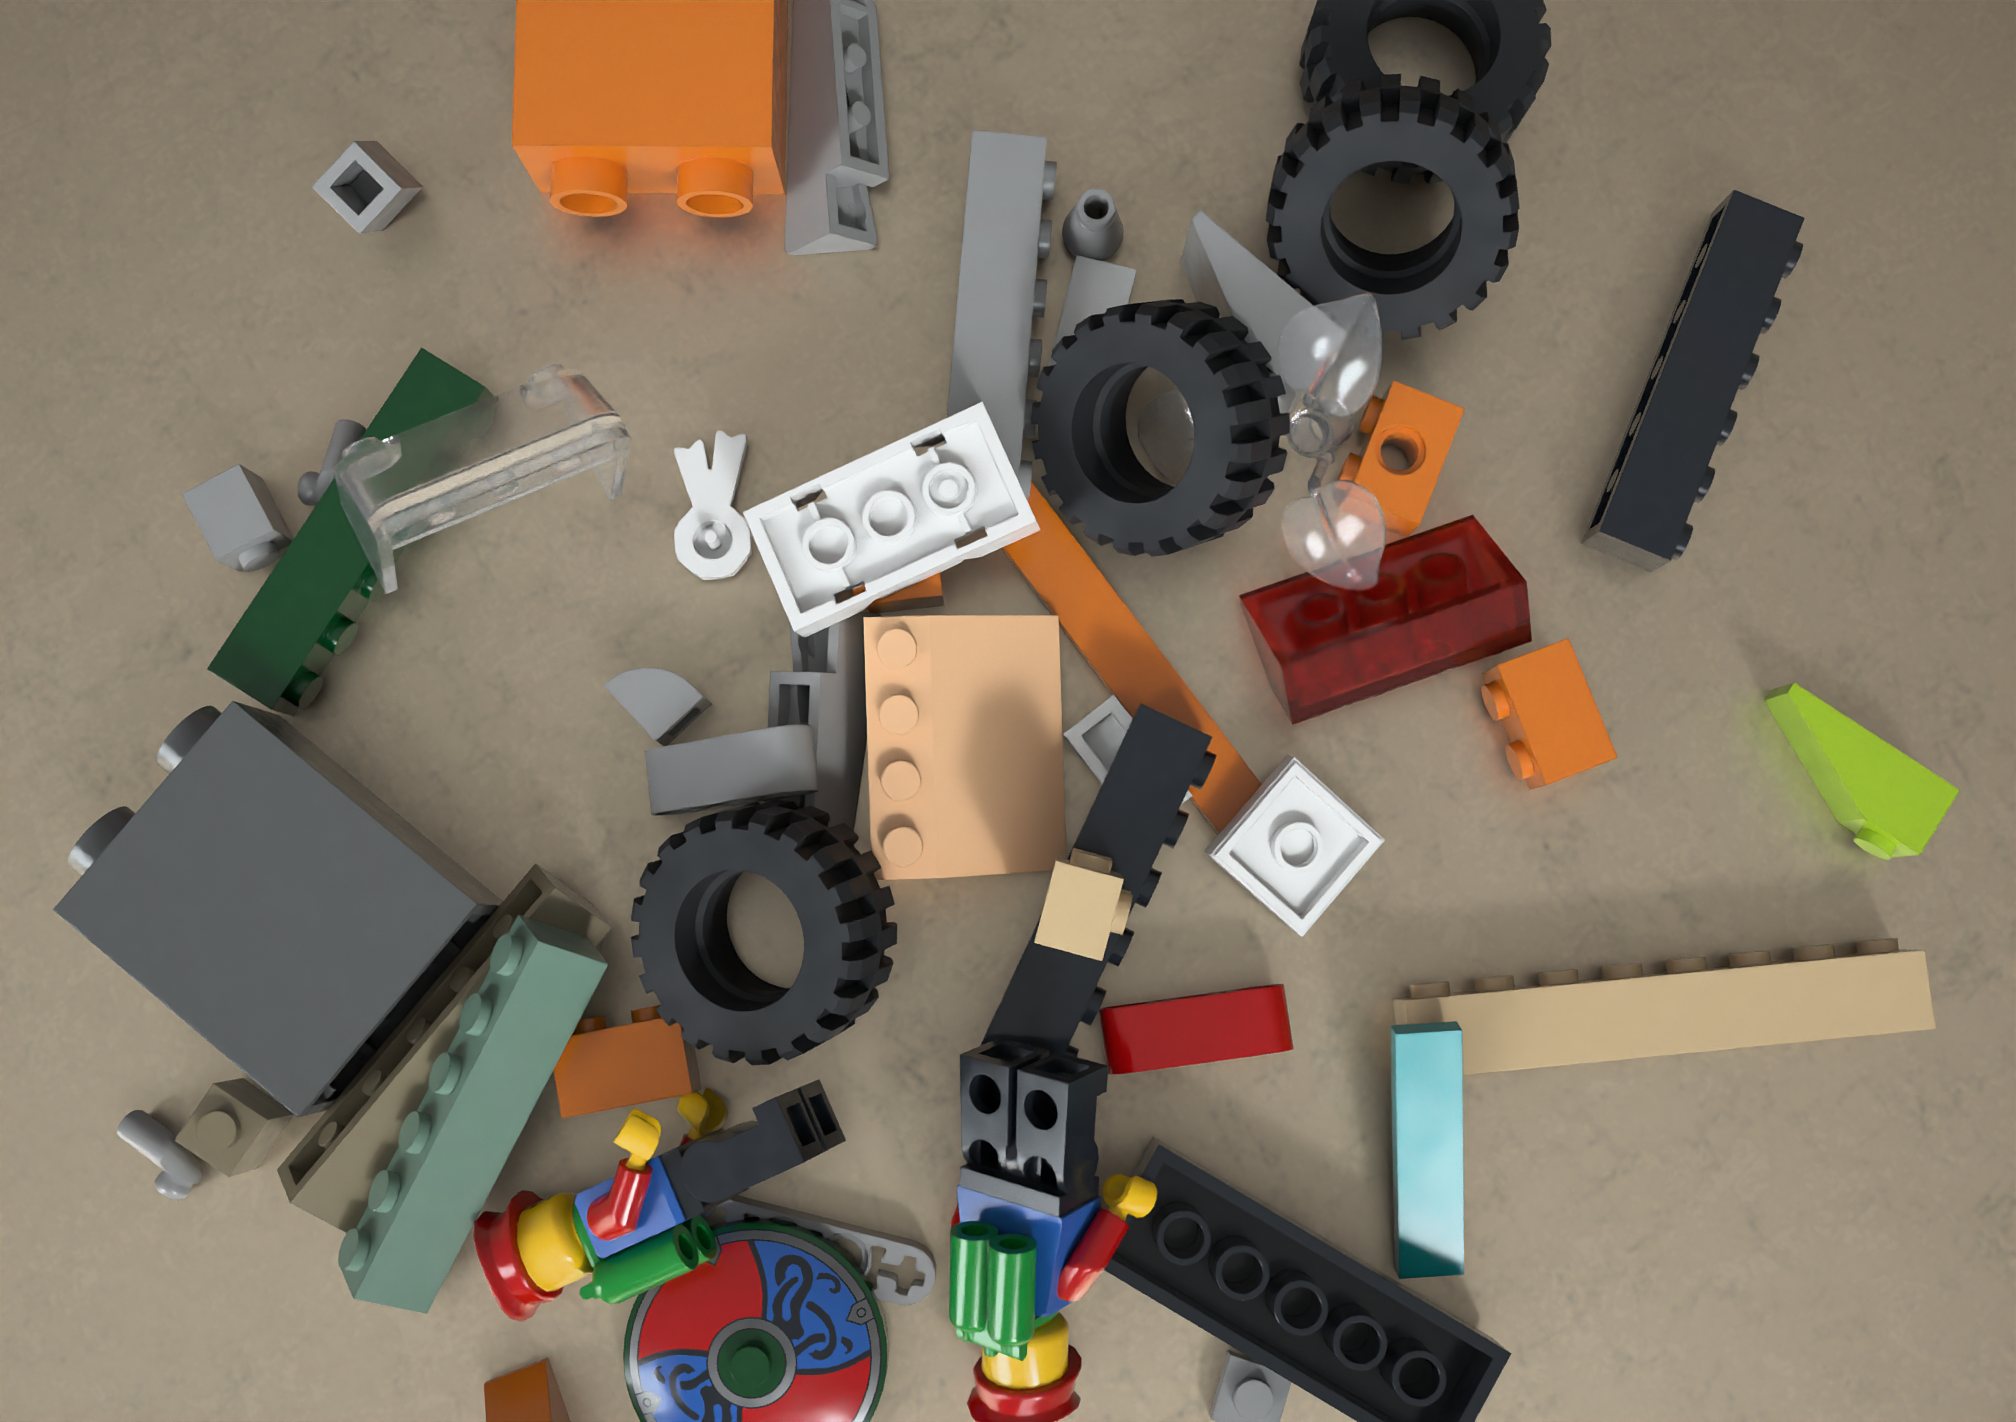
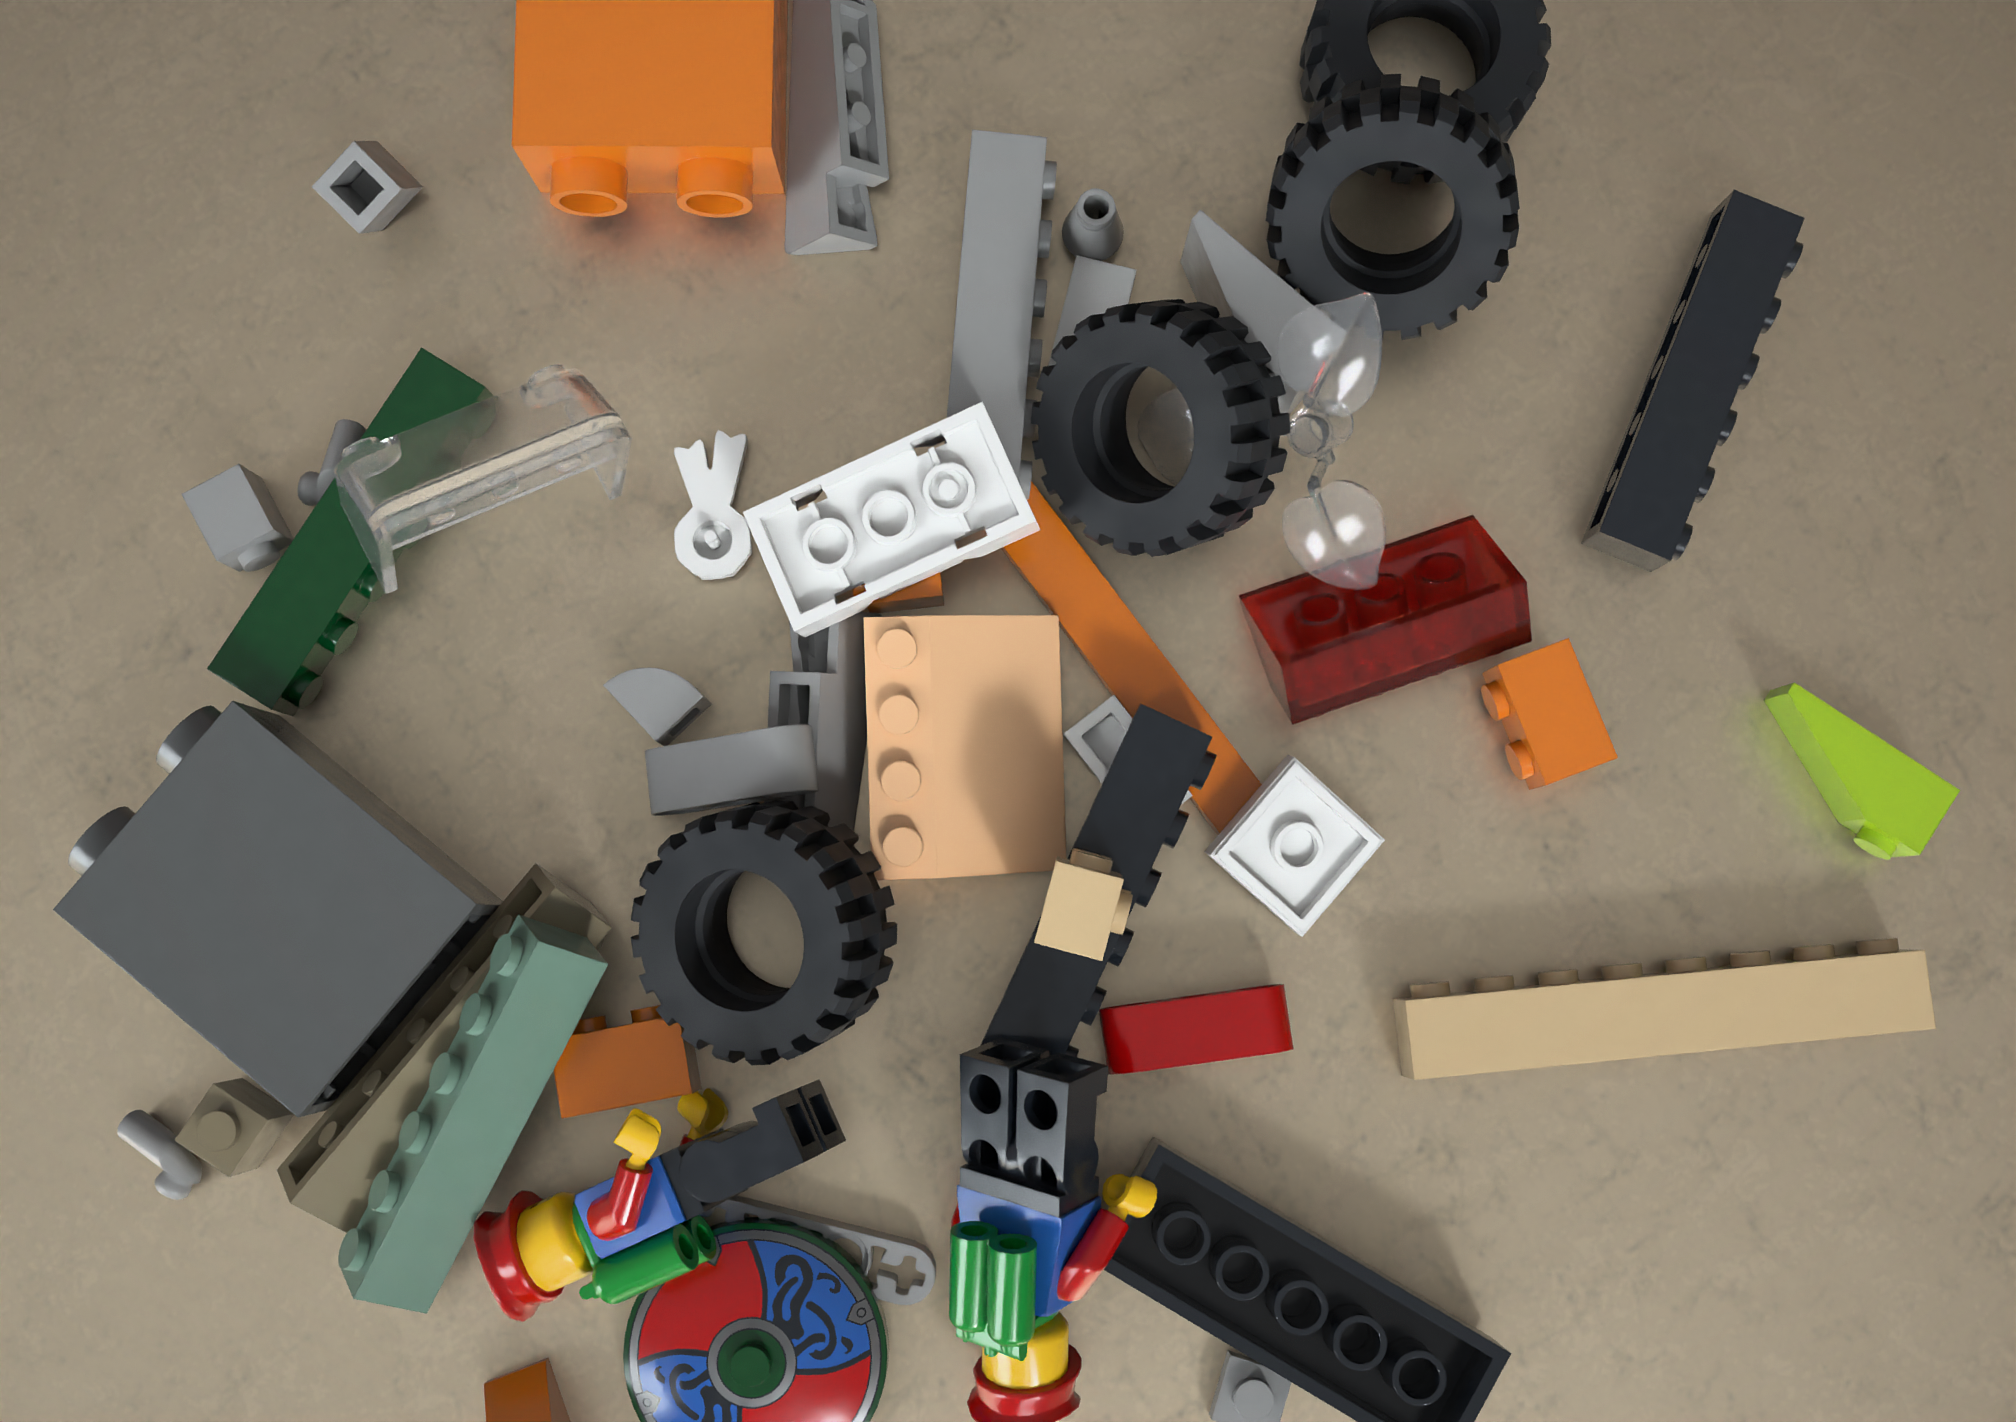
orange brick [1335,381,1465,537] -> none
tile [1390,1021,1464,1279] -> none

